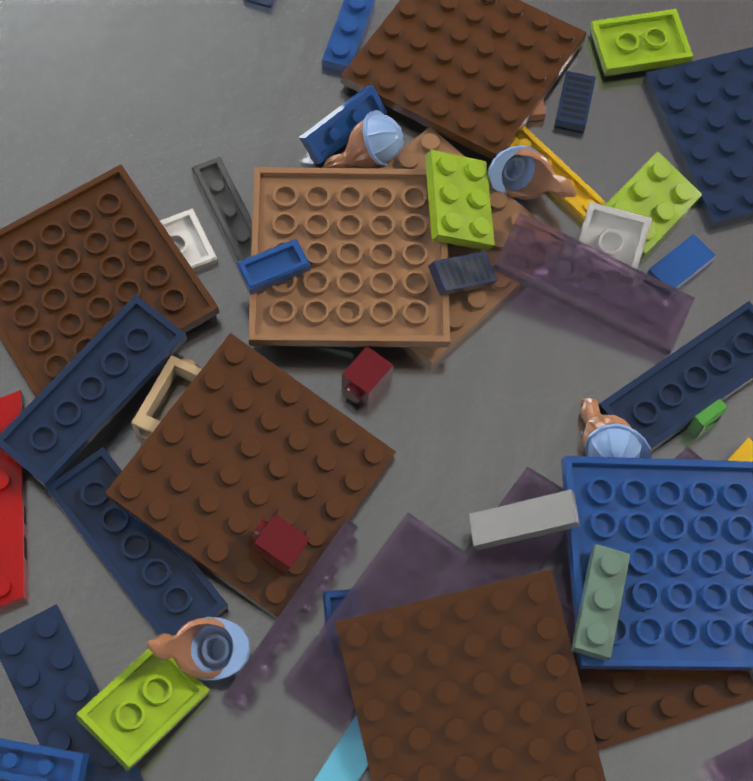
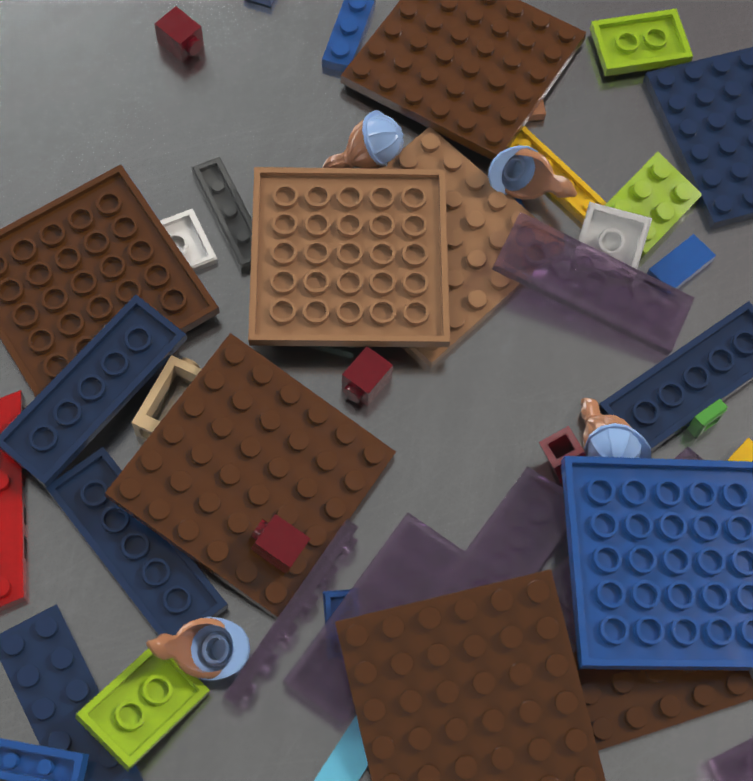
blue tile [236,238,310,295] -> none
blue plate [299,86,387,164] -> none
lime plate [425,149,495,251] -> none
dark blue tile [428,251,498,296] -> none
light grey tile [469,489,580,550] -> none
dark blue tile [554,71,596,132] -> none
sand green plate [571,544,630,662] -> none
none -> dark red brick [154,6,204,63]
none -> dark red brick [538,426,586,487]

